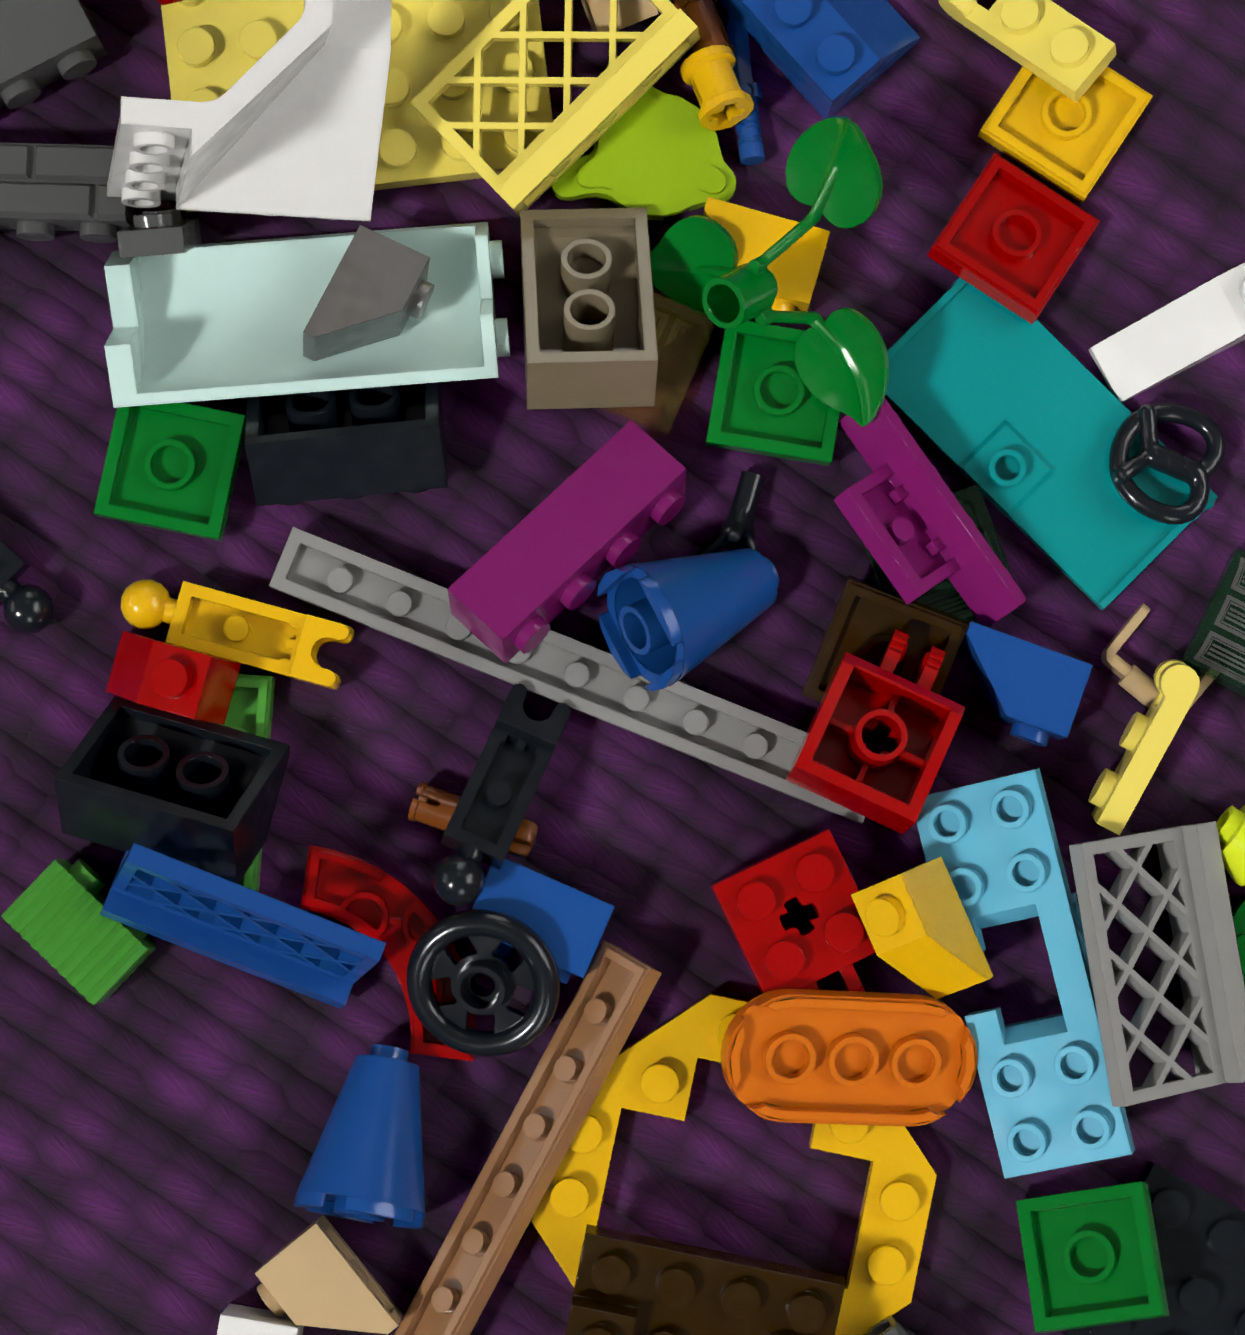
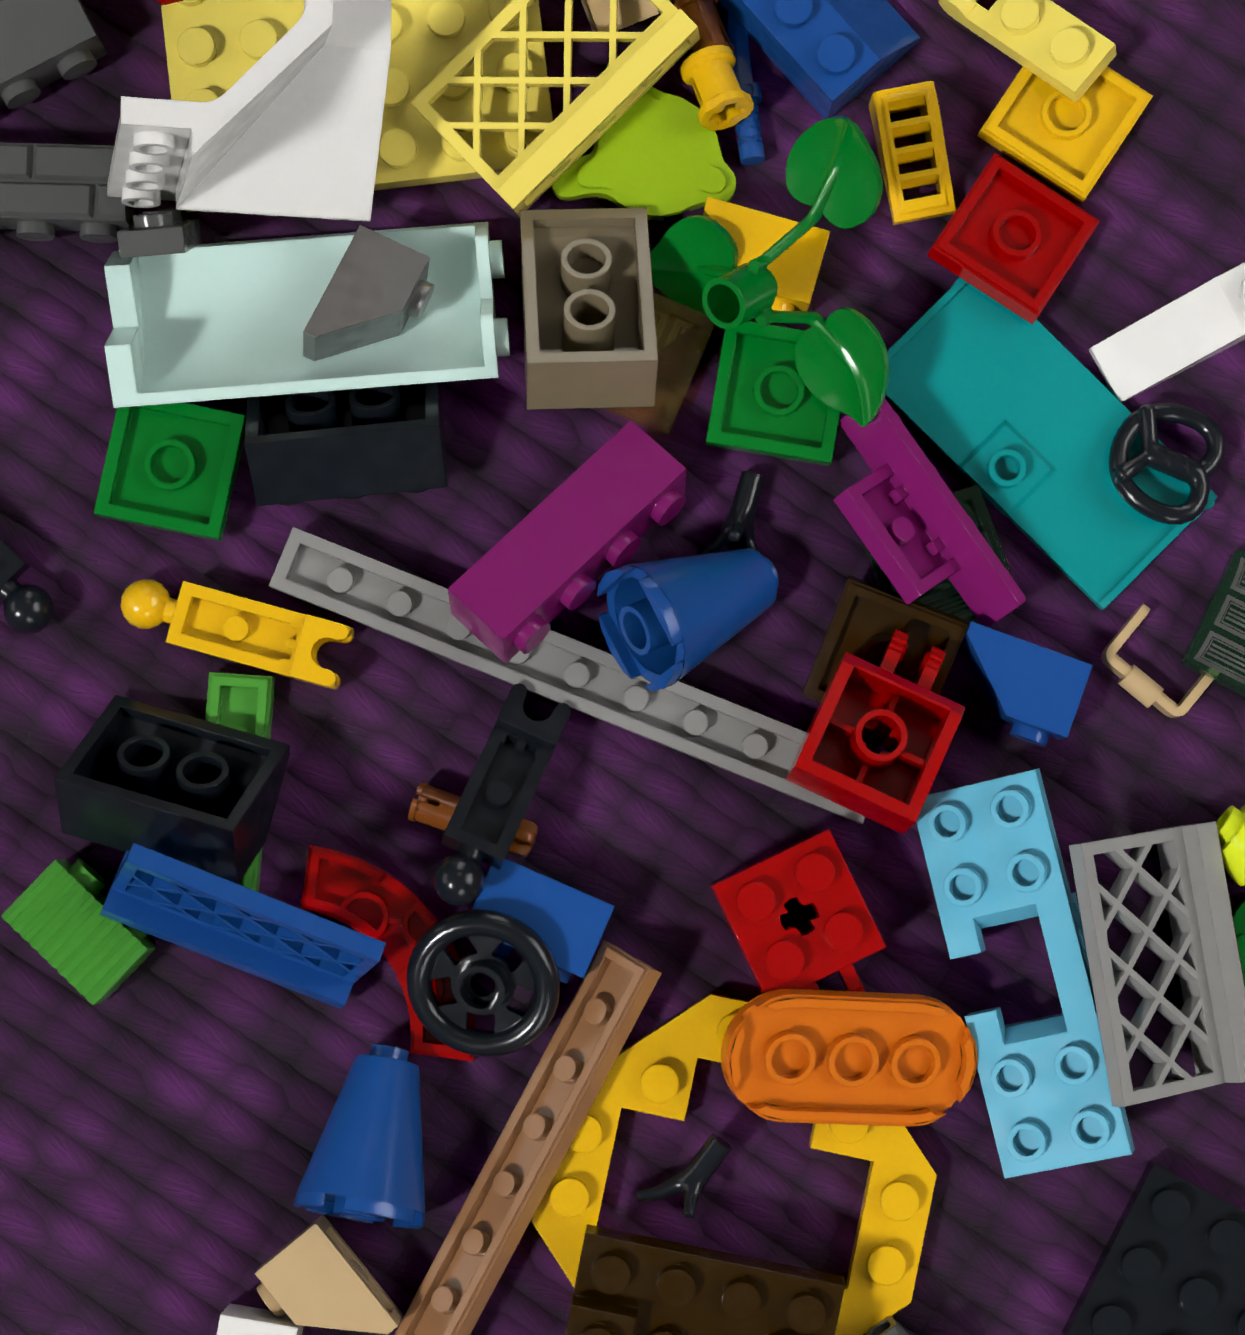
red slope [106,631,241,725] -> none
yellow slope [851,856,994,999] -> none
green plate [1016,1181,1170,1333] -> none
light yellow plate [1088,659,1200,836] -> none
none -> black bar [637,1133,732,1218]
none -> yellow slope [868,81,956,226]

